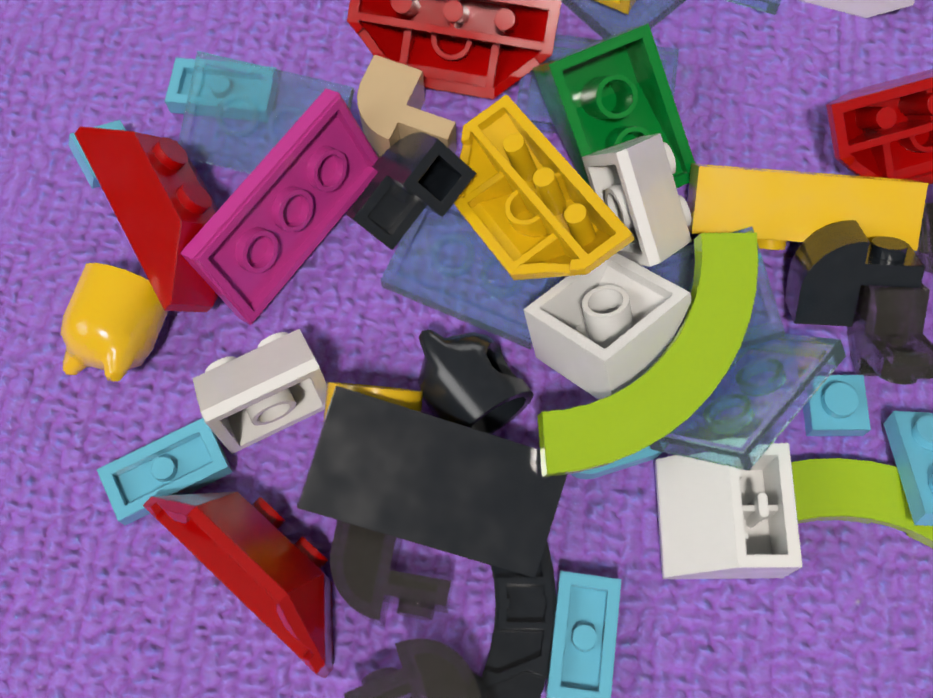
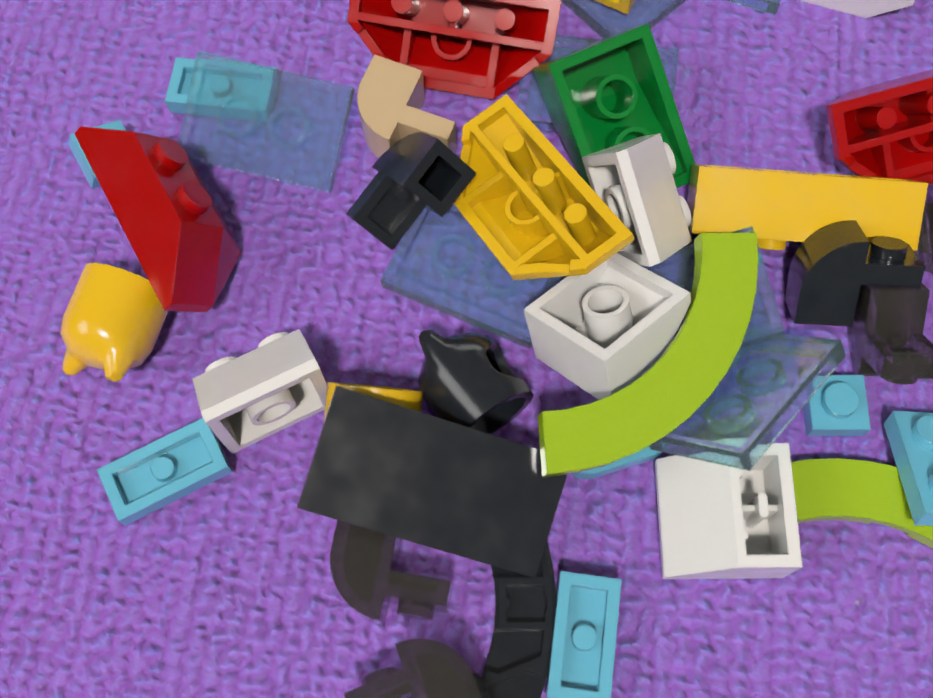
red wedge [143,492,333,678] -> none
dark pink tile [180,88,379,325] -> none

